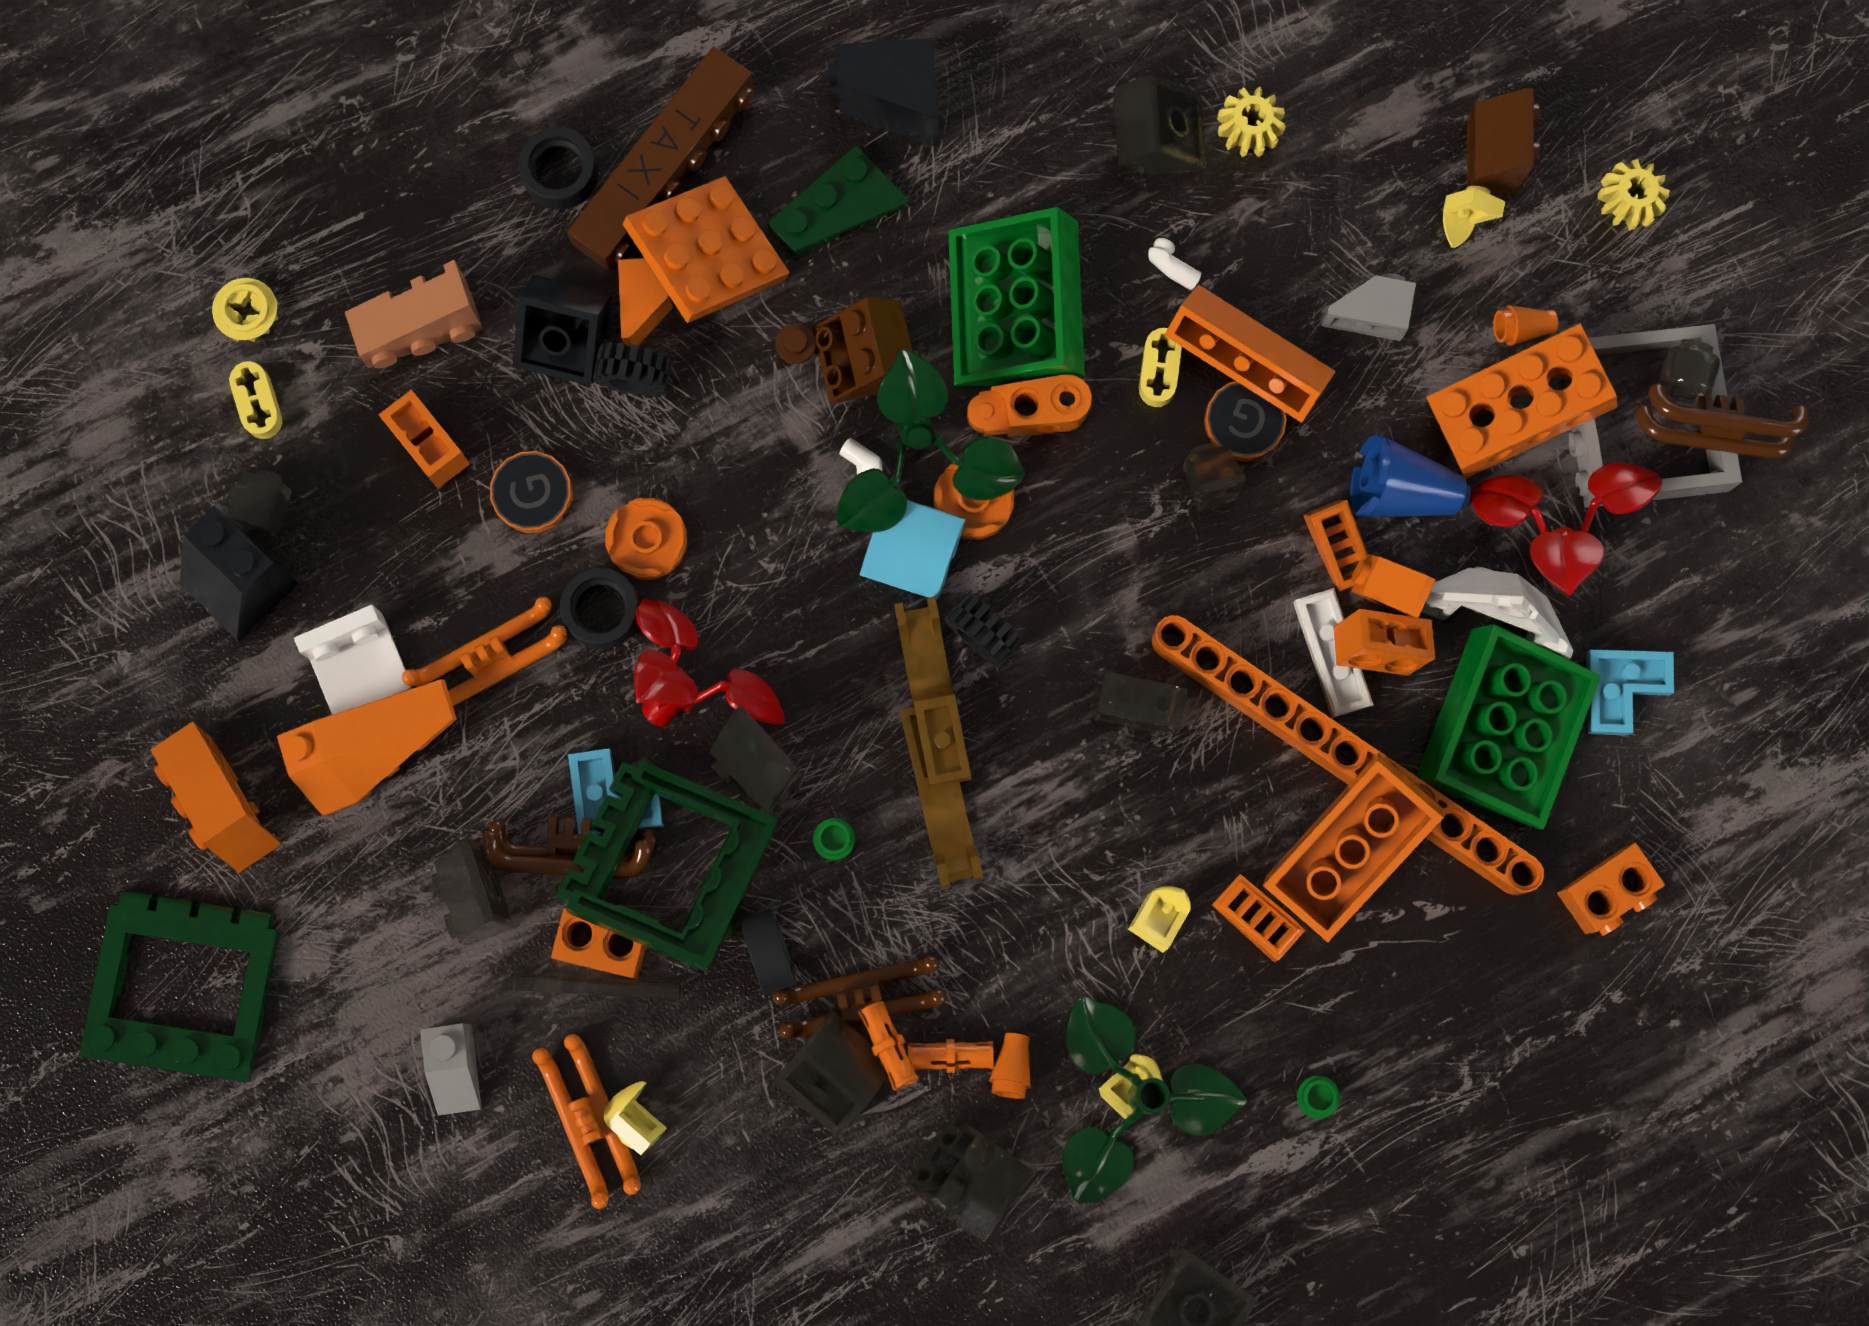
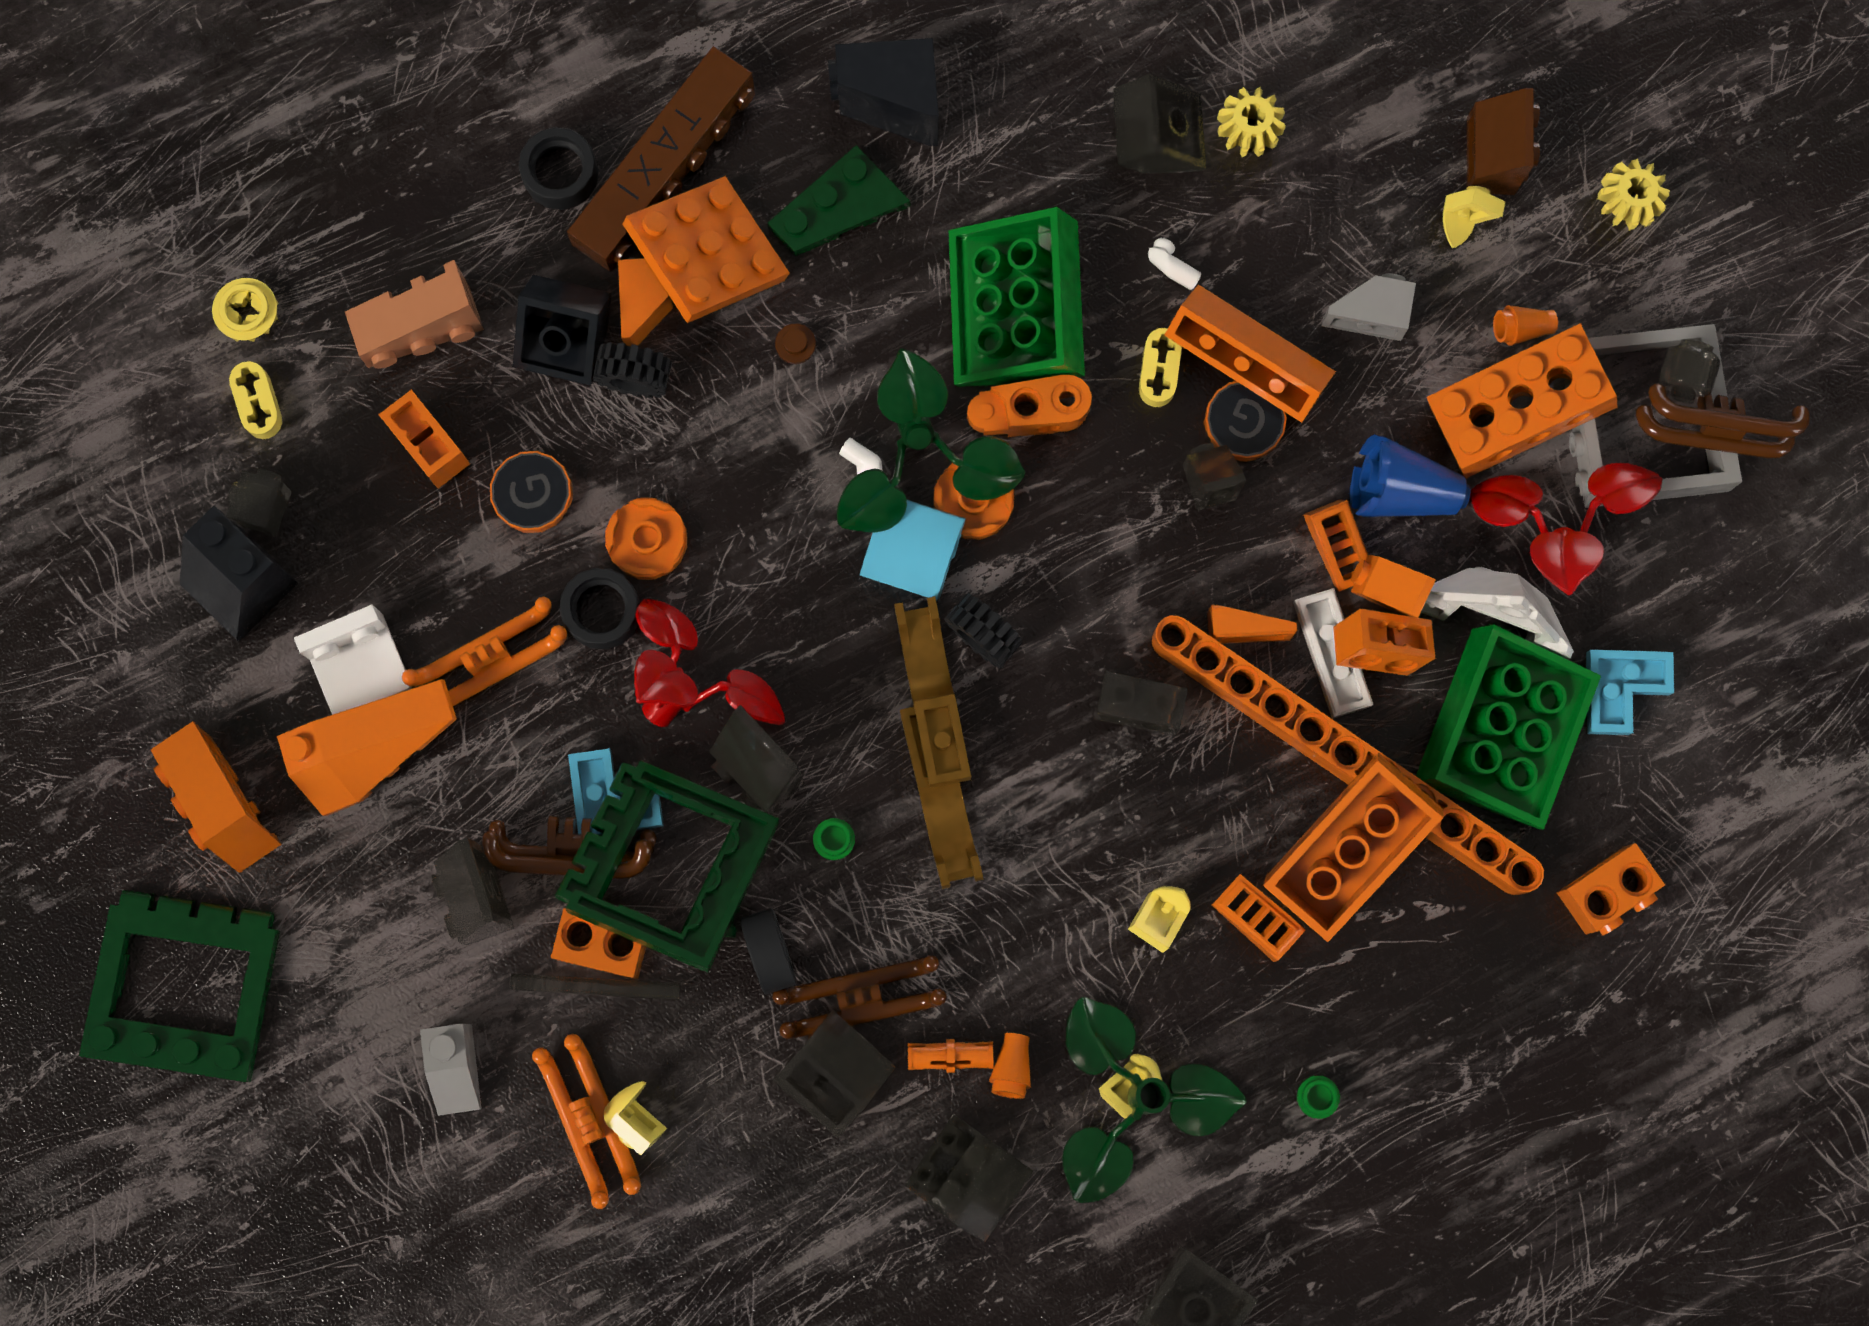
reddish brown slope [812,297,913,404] -> none
orange pin [858,1001,919,1091] -> none
none -> orange slope [1207,605,1297,644]

